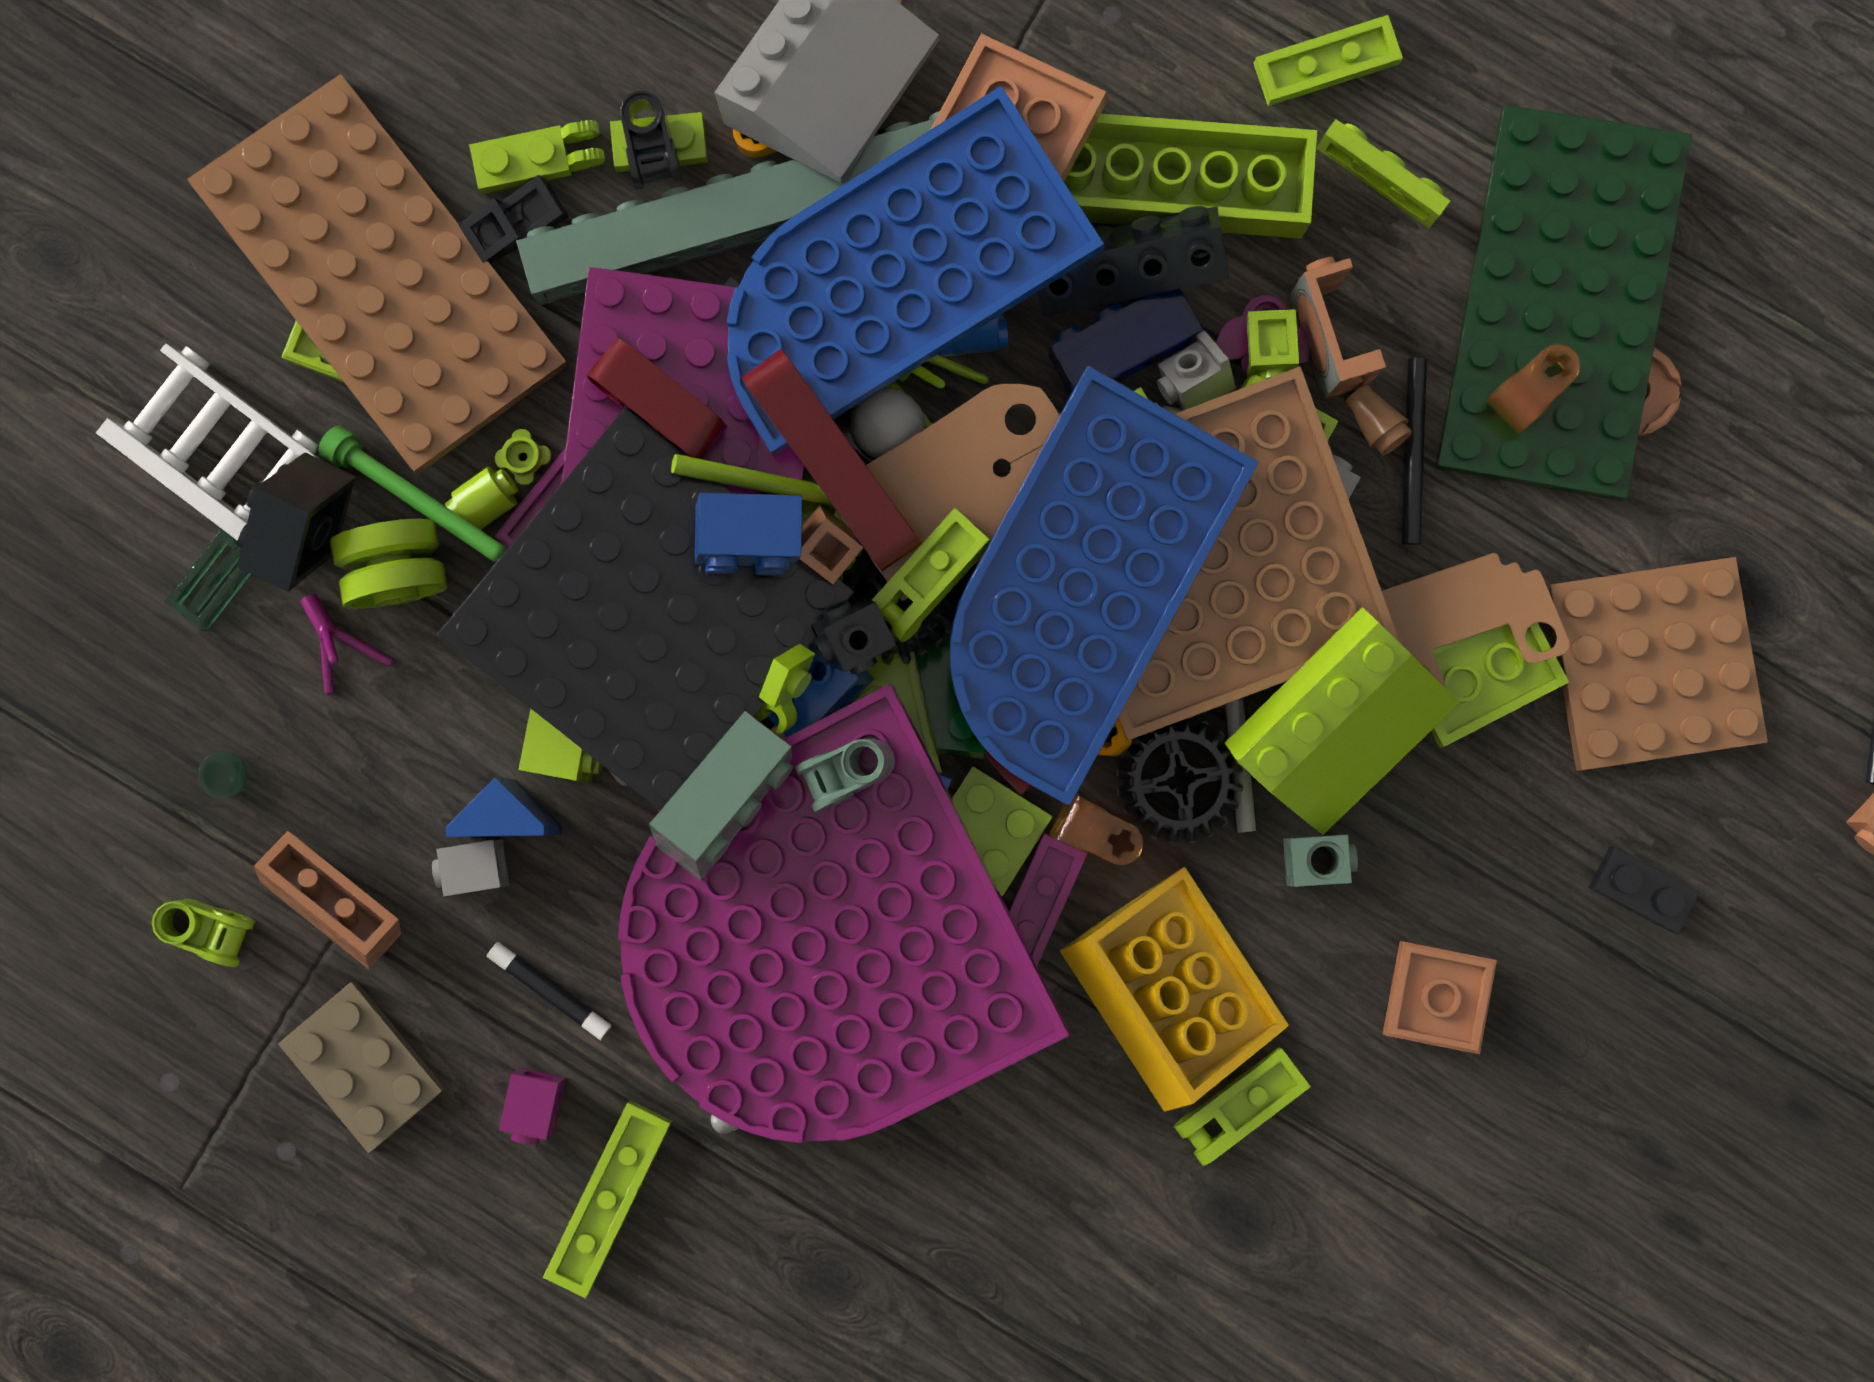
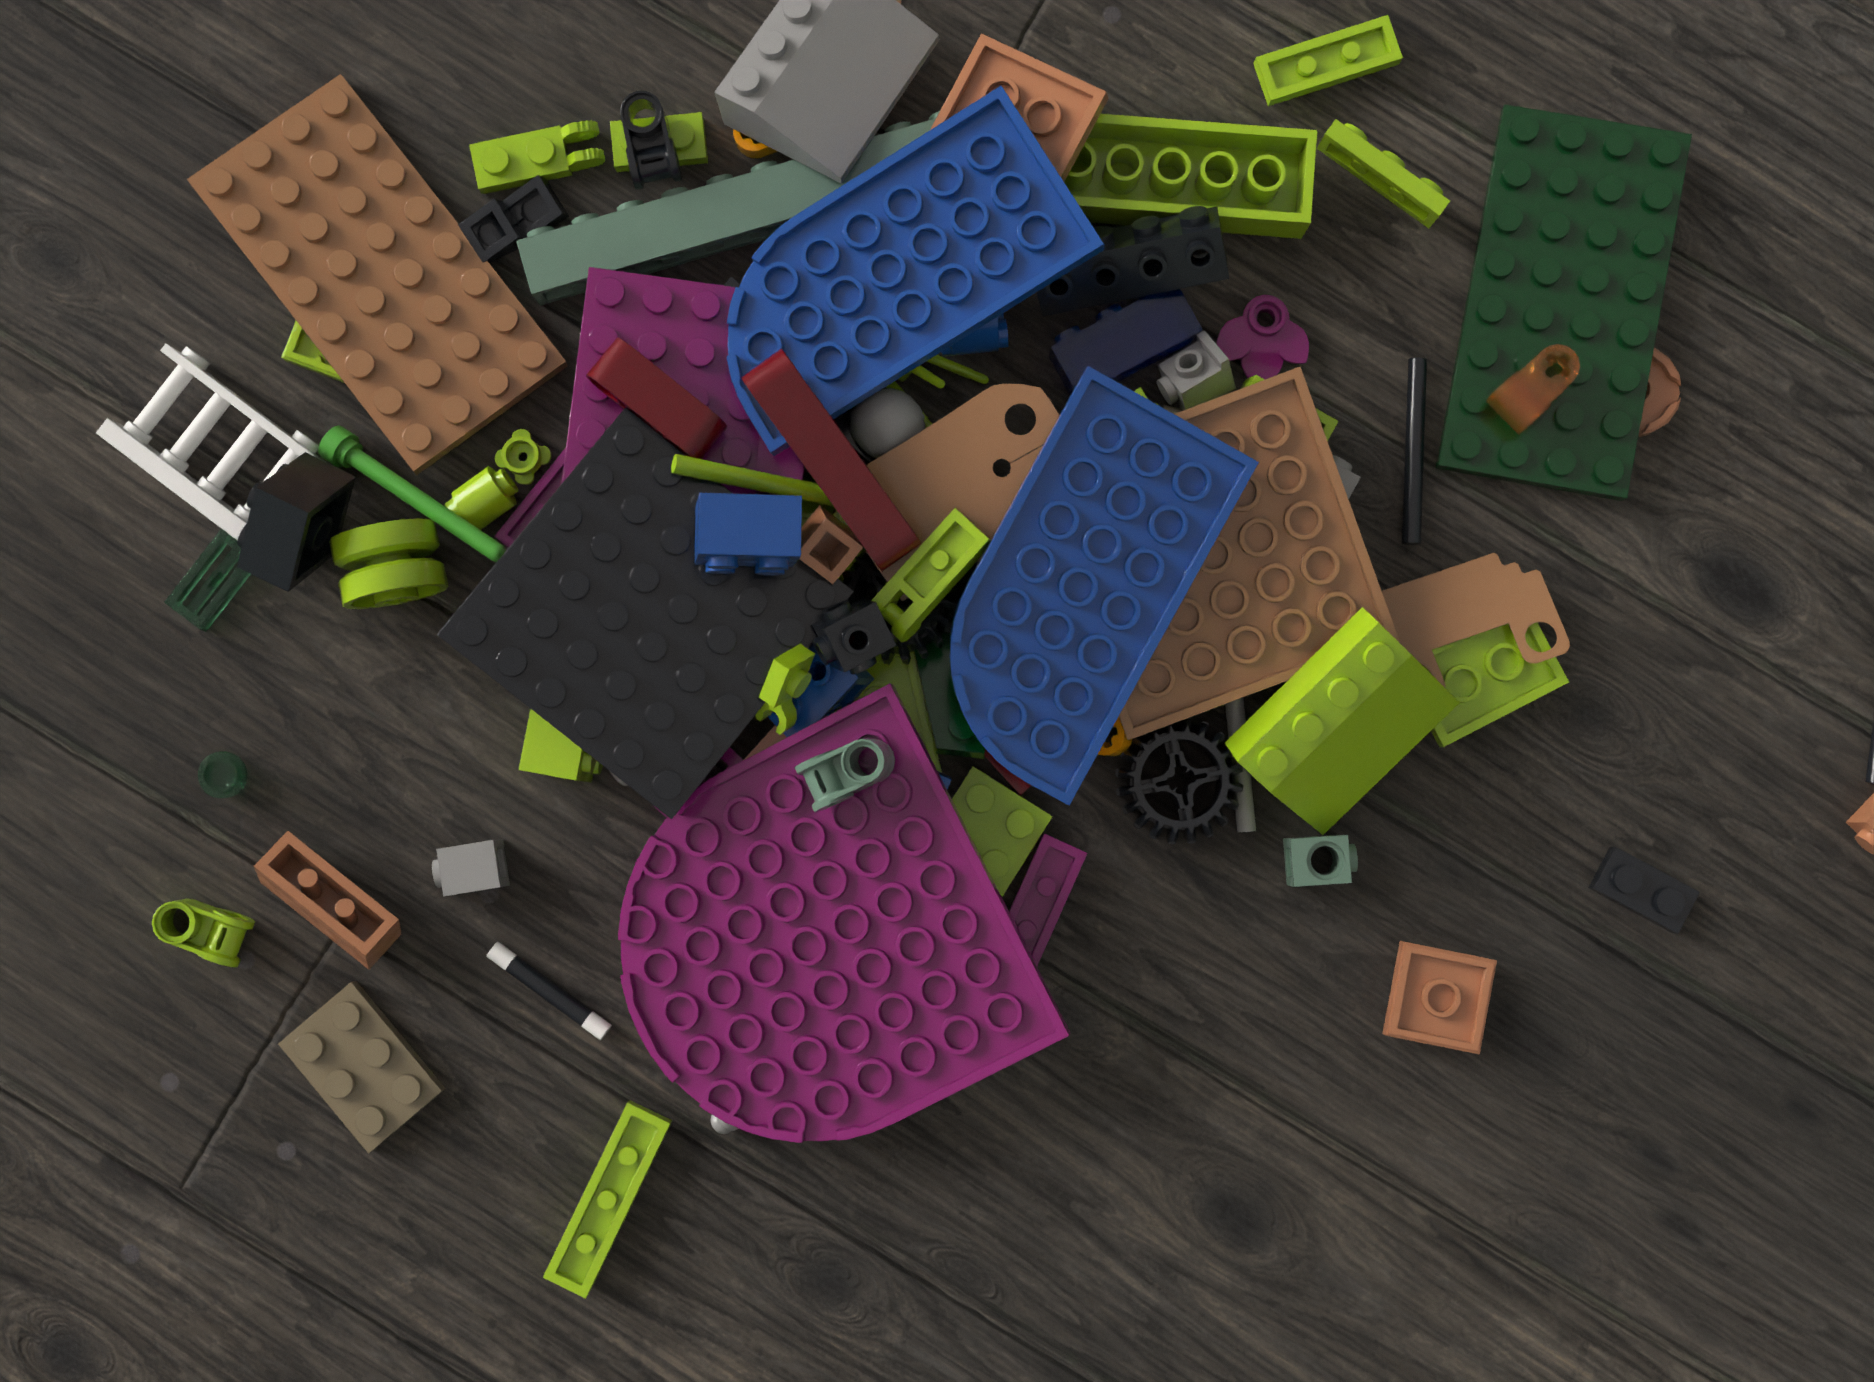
magenta plant [300,594,394,695] -> none
blue slope [446,777,562,837] -> none
magenta brick [499,1068,567,1145] -> none
sand green wedge [649,711,793,882] -> none
clear orange piece [1049,795,1143,865] -> none
yellow slope [1060,867,1289,1112] -> none
lime plate [1174,1047,1311,1166] -> none
lime bracket [1246,309,1299,379] -> none
nougat panel [1288,257,1386,400] -> none
medium nougat cone [1345,384,1412,456] -> none
medium nougat plate [1547,557,1768,771] -> none

